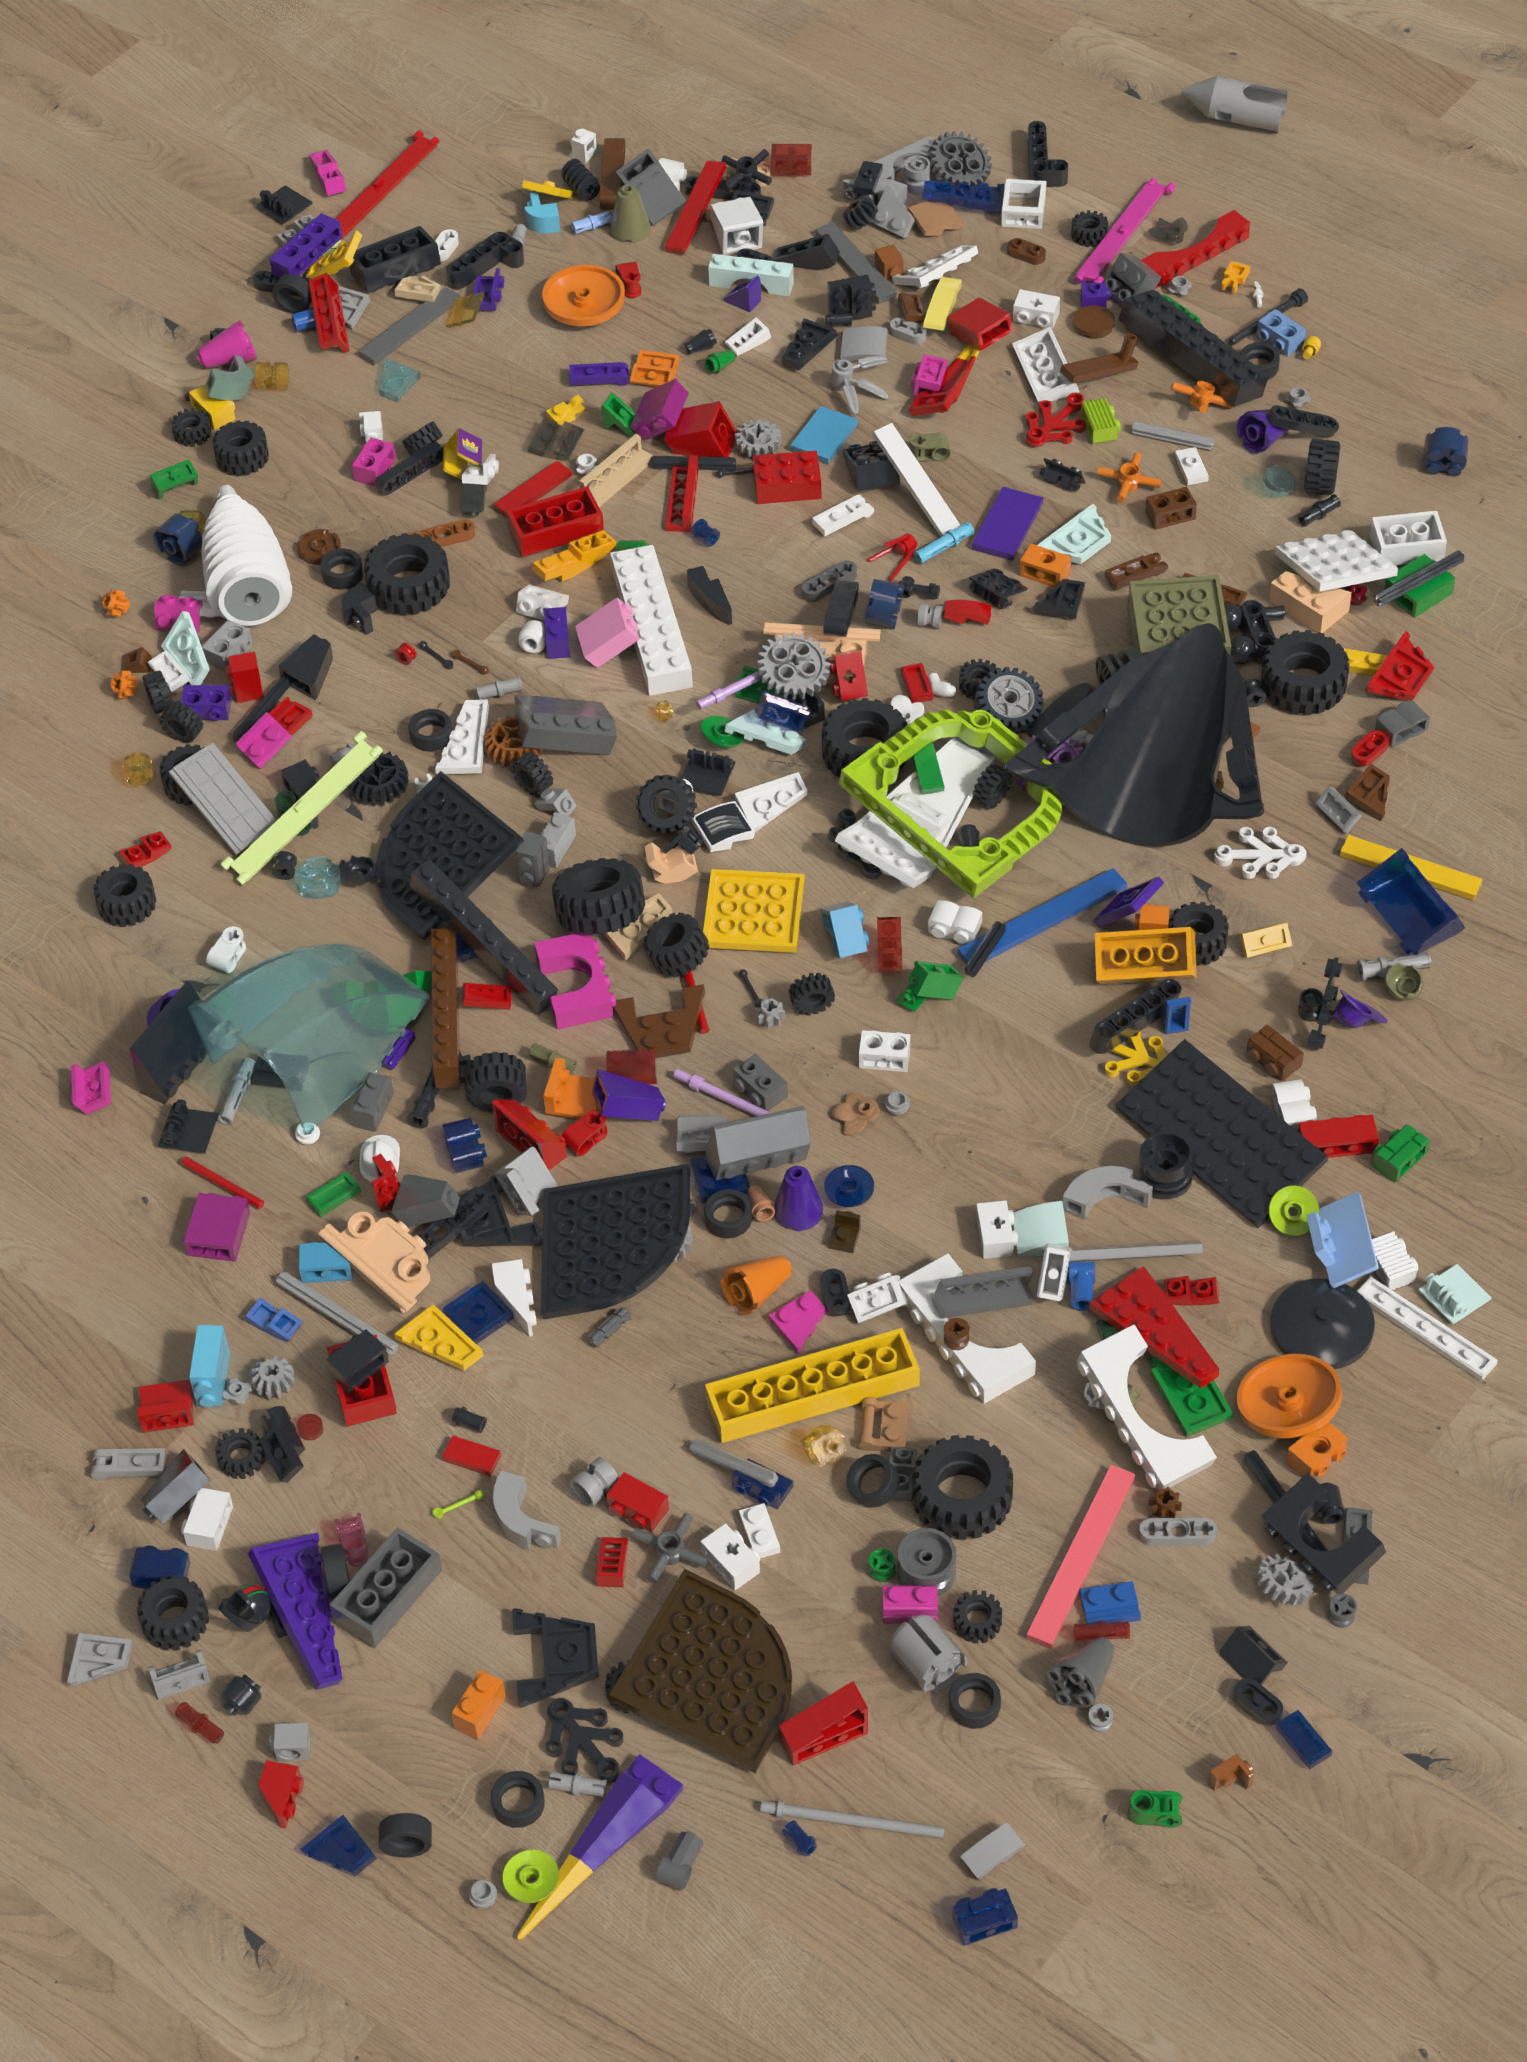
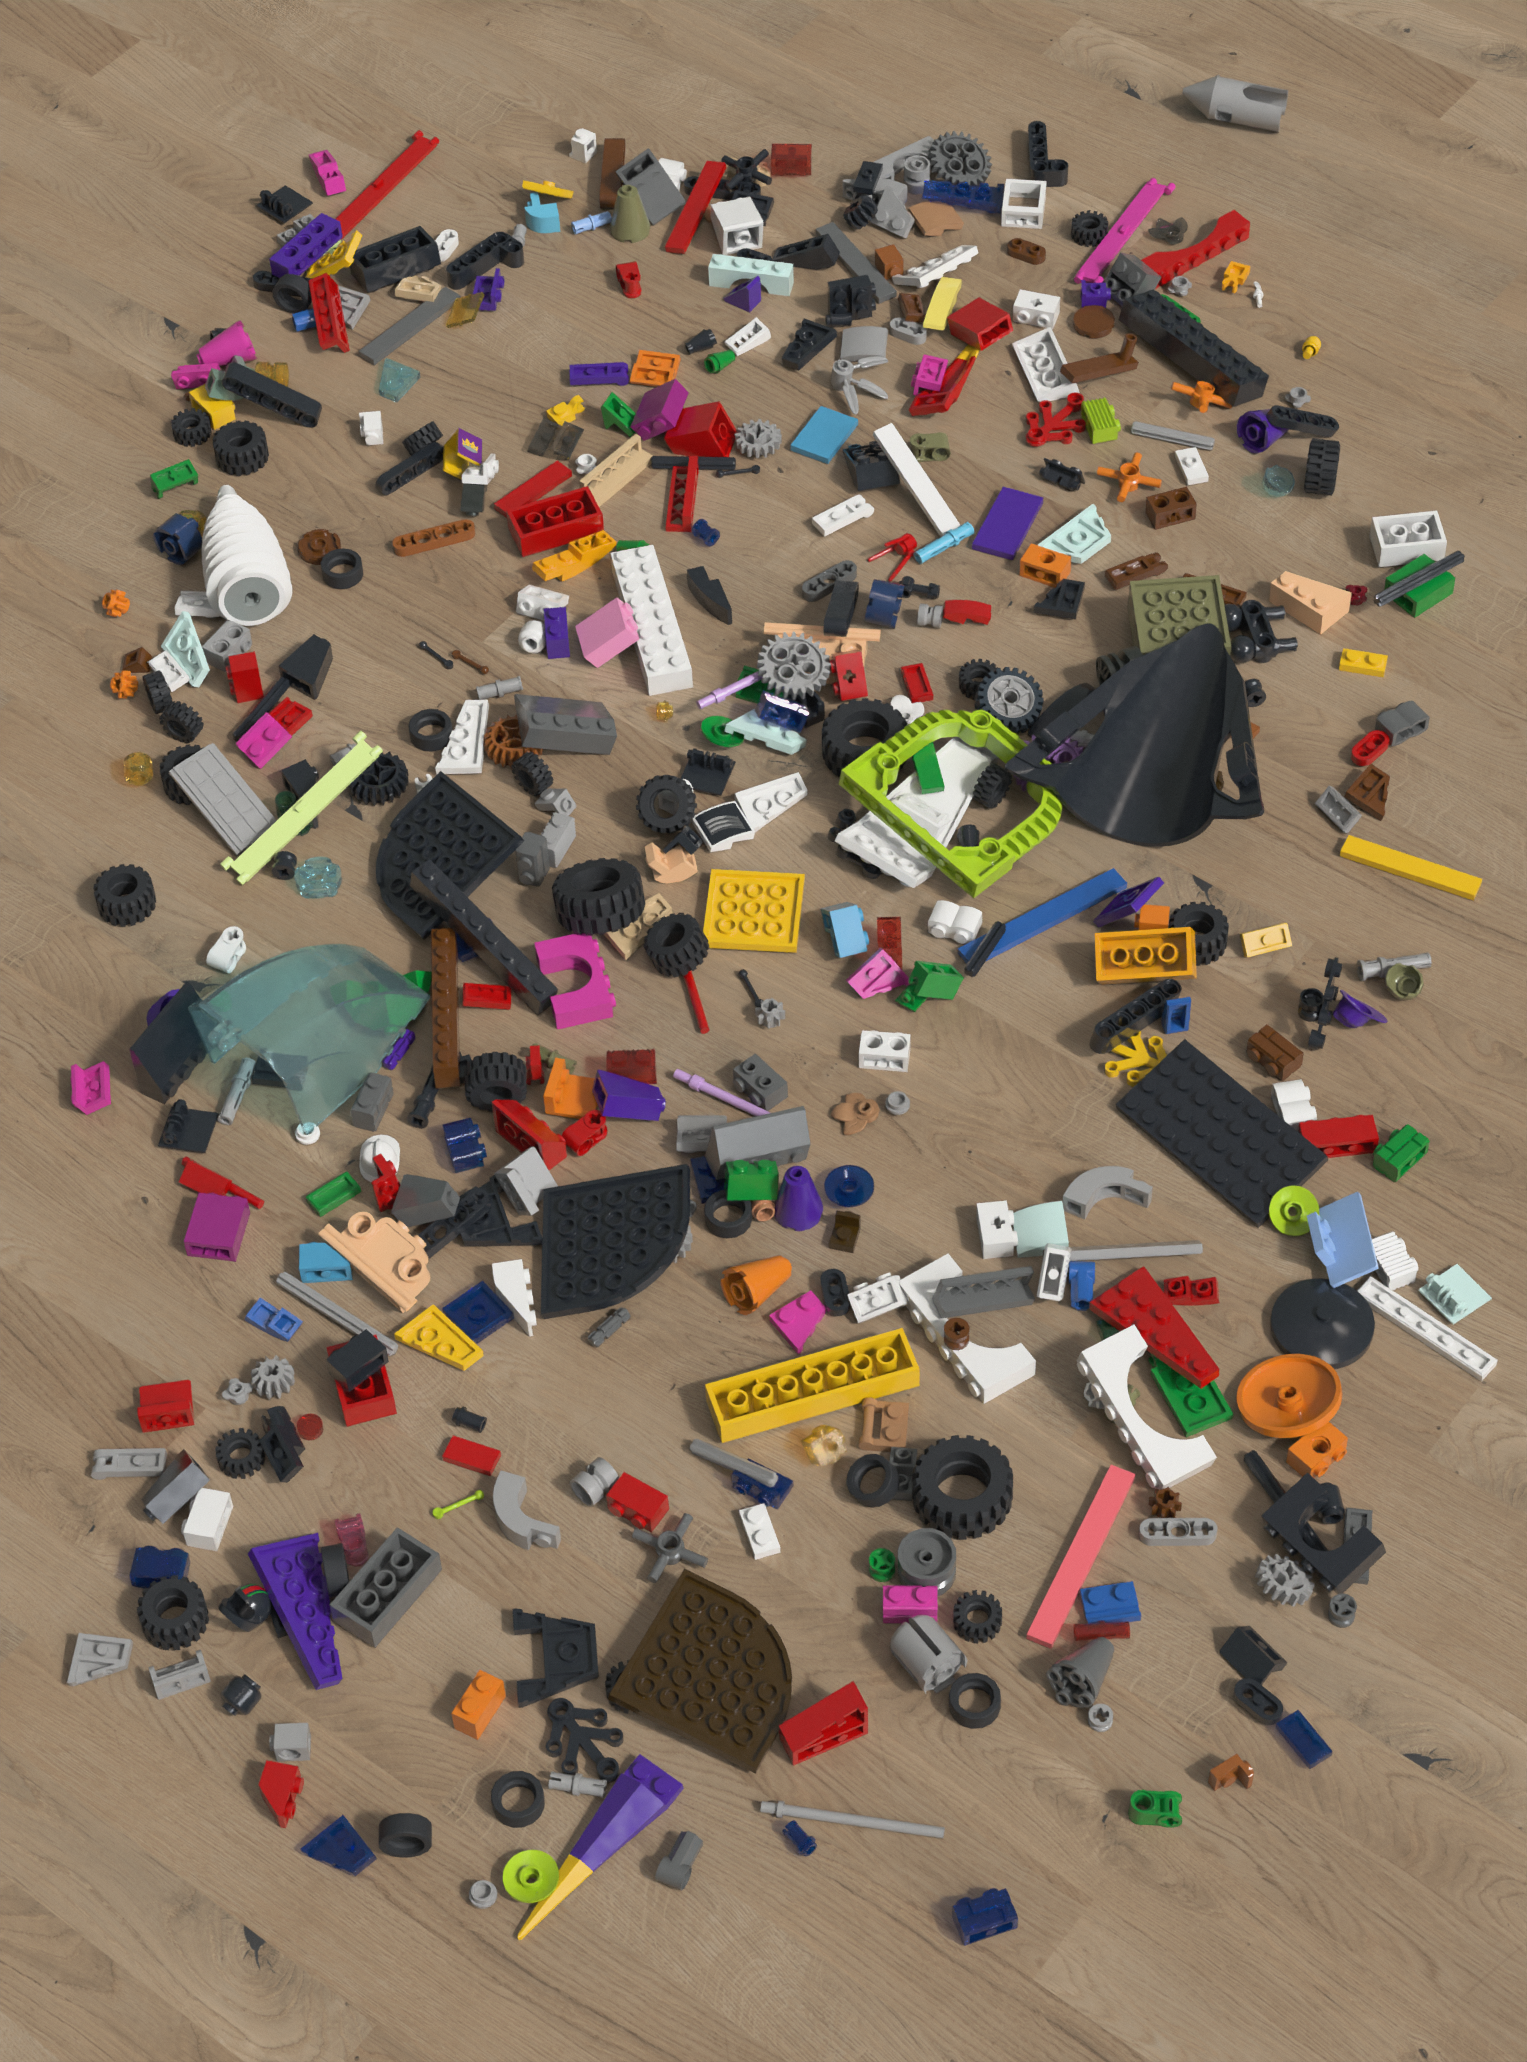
red slope [118,831,172,868] -> none
dark pink bracket [154,595,203,634] -> none
clear red axle [175,1702,224,1744] -> none
dark purple brick [181,685,231,721] -> none
medium azure brick [189,1325,230,1407] -> none
black hair [338,855,376,886] -> none
black brick [341,583,377,635] -> none
dark pink brick [351,438,396,487] -> none
black tyre [364,533,450,615] -> none
red bush [394,642,417,665] -> none
orange dish [542,265,625,326] -> none
black piece [561,159,600,201] -> none
red slope [596,1537,628,1588] -> none
reddish brown wing [613,984,706,1061] -> none
white brick [701,1524,760,1590] -> none
red brick [753,450,822,504] -> none
black tyre [788,973,835,1016] -> none
white arm [928,673,956,697] -> none
light grey slope [960,1822,1025,1880] -> none
black hinge [969,568,1028,608] -> none
black wheel [1139,1132,1193,1199] -> none
white plant [1214,827,1306,879] -> none
black piece [1229,288,1308,345] -> none
black tyre [1240,342,1280,380] -> none
medium blue brick [1257,309,1306,357] -> none
black tyre [1261,630,1350,715] -> none
white plate [1275,530,1398,592] -> none
black pin [1298,494,1341,527] -> none
clear blue windscreen [1356,848,1465,955] -> none
red wing [1364,631,1435,701] -> none
dark blue brick [1423,427,1469,476] -> none
none -> dark pink bracket [171,363,220,389]
none -> red tile [179,1160,232,1196]
none -> black beam [222,363,322,428]
none -> red plate [526,1045,545,1085]
none -> green piece [724,1160,779,1201]
none -> wing [846,948,910,999]

